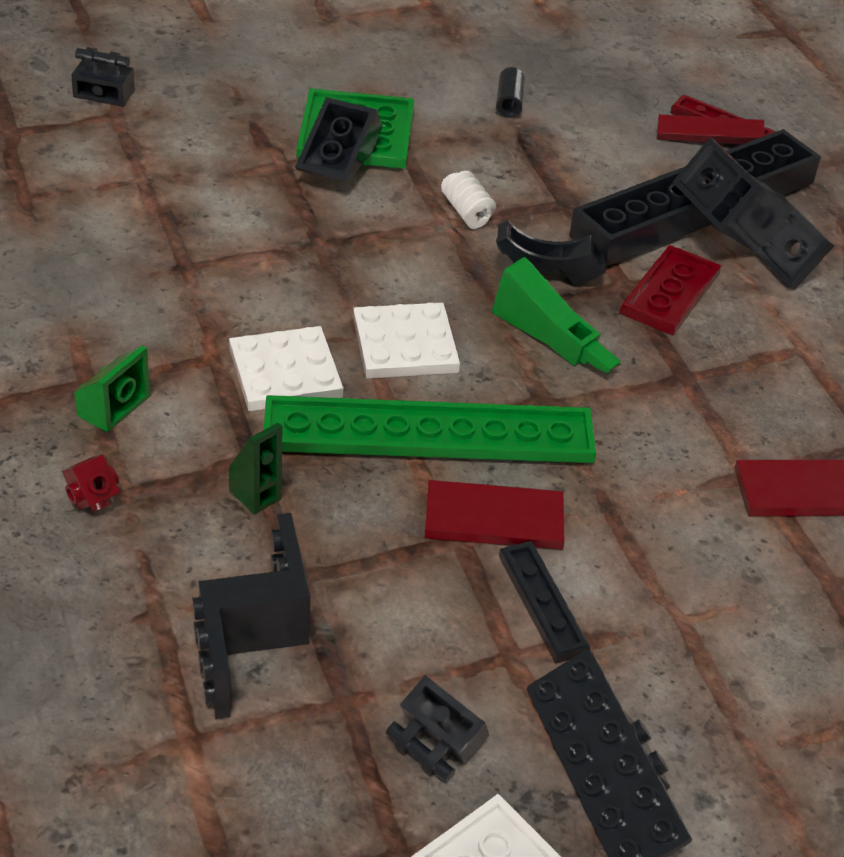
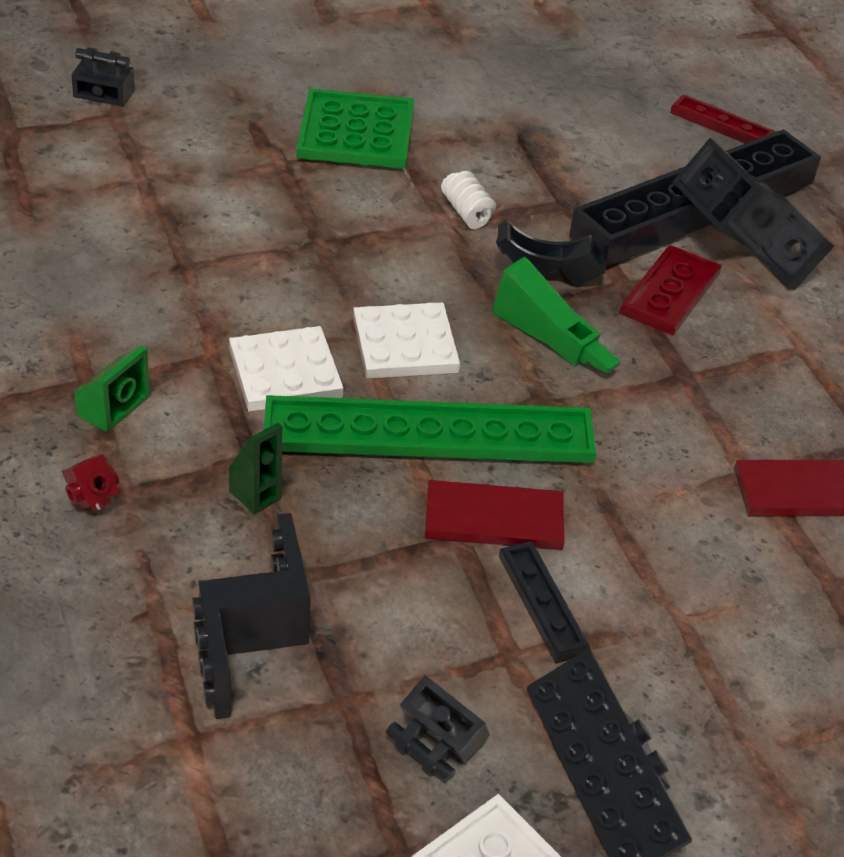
black slope [295,97,383,183] -> none
black pin [496,67,525,118] -> none
dark red tile [657,114,765,144] -> none

